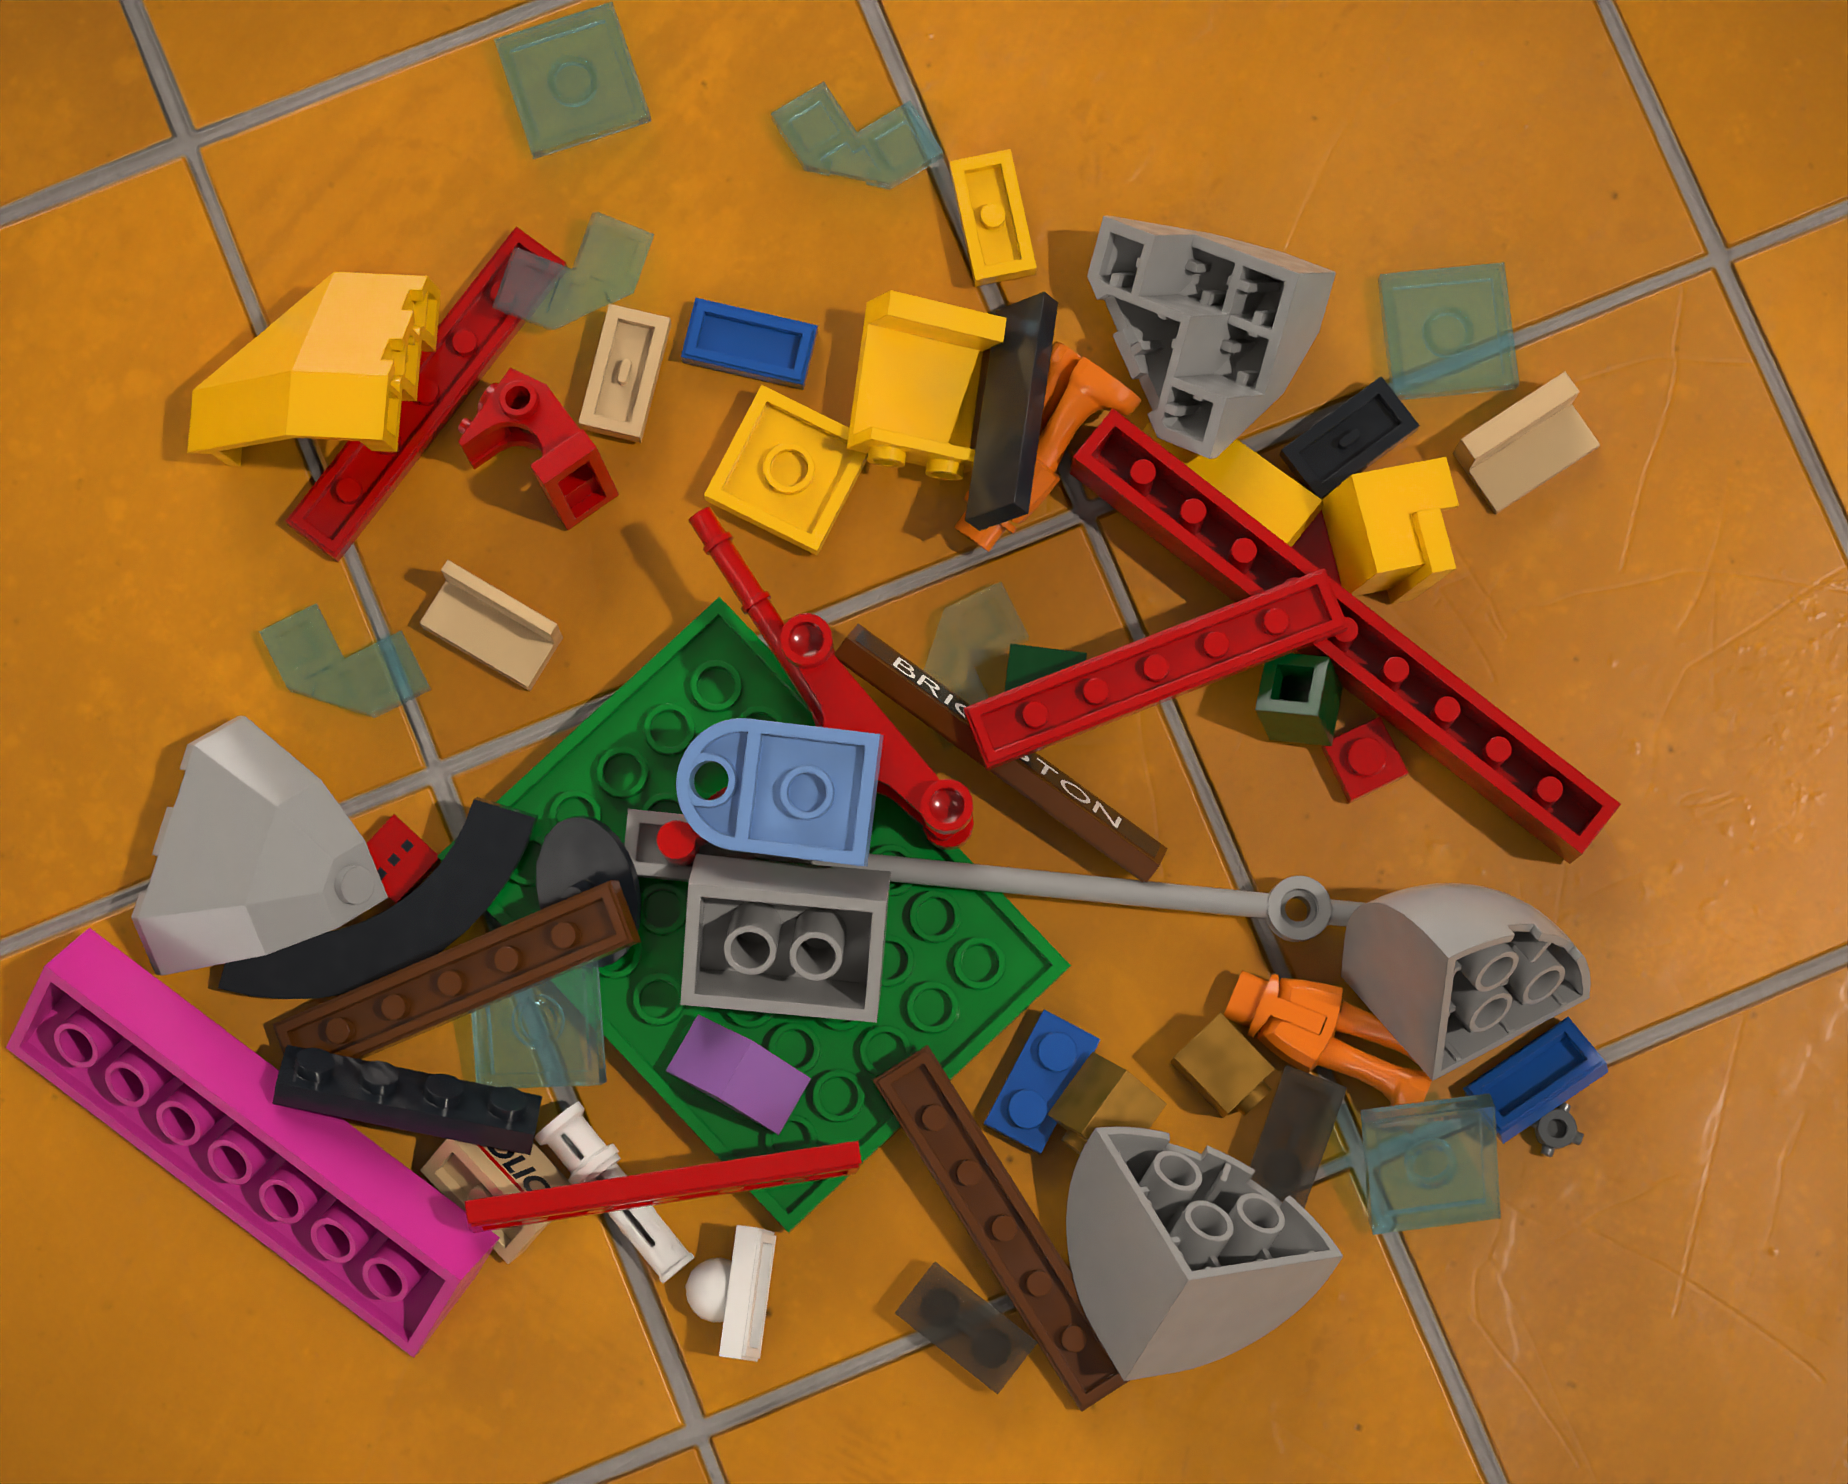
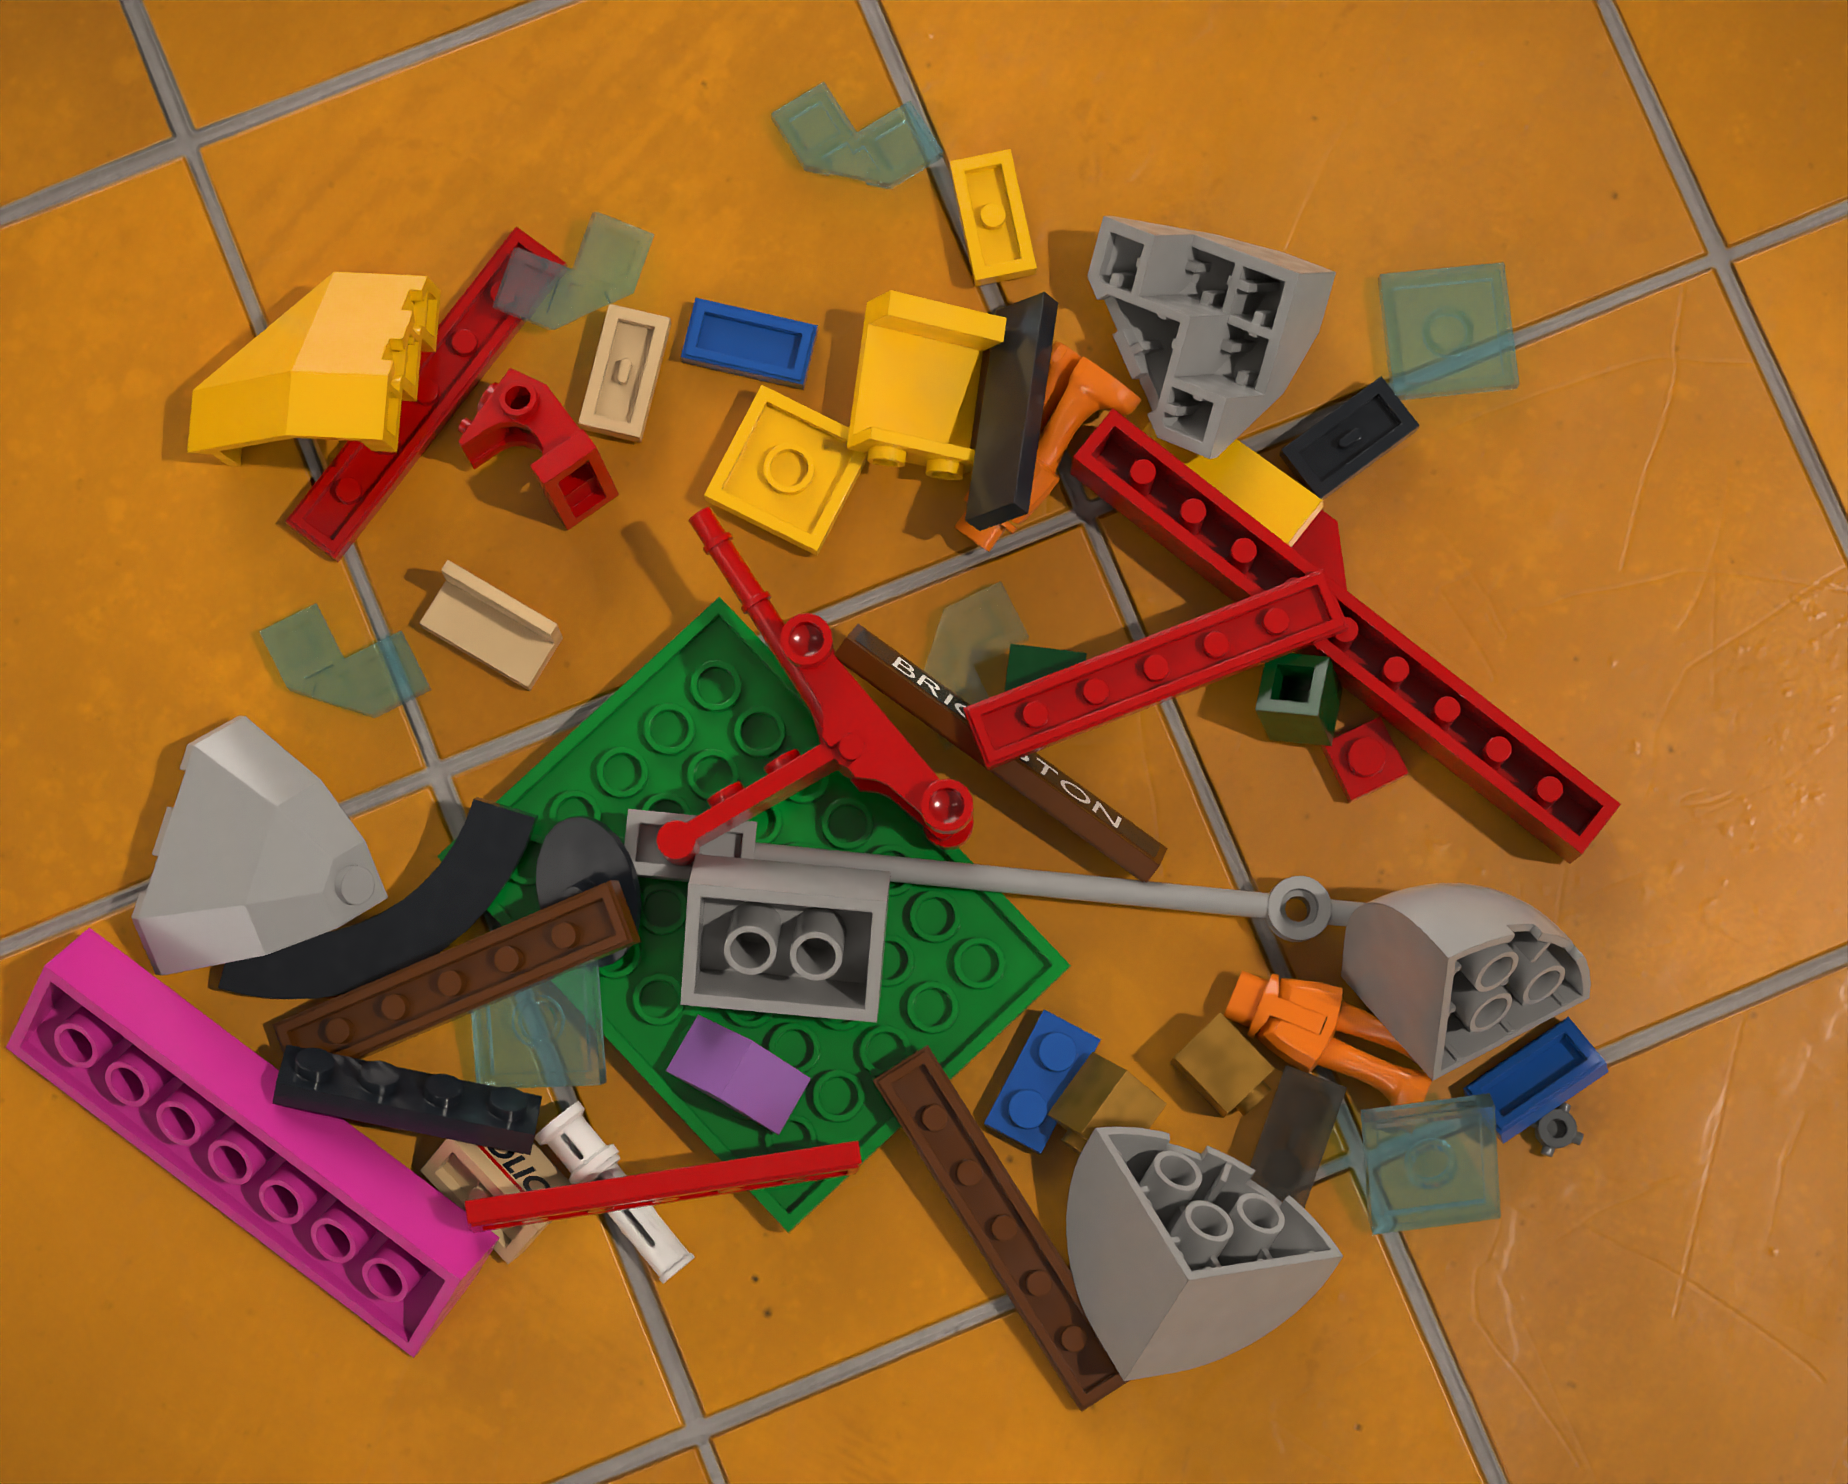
red tile [366,814,441,903] -> none
clear light blue tile [494,1,652,159] -> none
medium blue tile [676,718,884,867] -> none
white tile [685,1225,776,1362] -> none
clear smoke plate [895,1262,1038,1394] -> none
yellow plate [1322,457,1459,604] -> none
tan panel [1453,371,1600,515] -> none

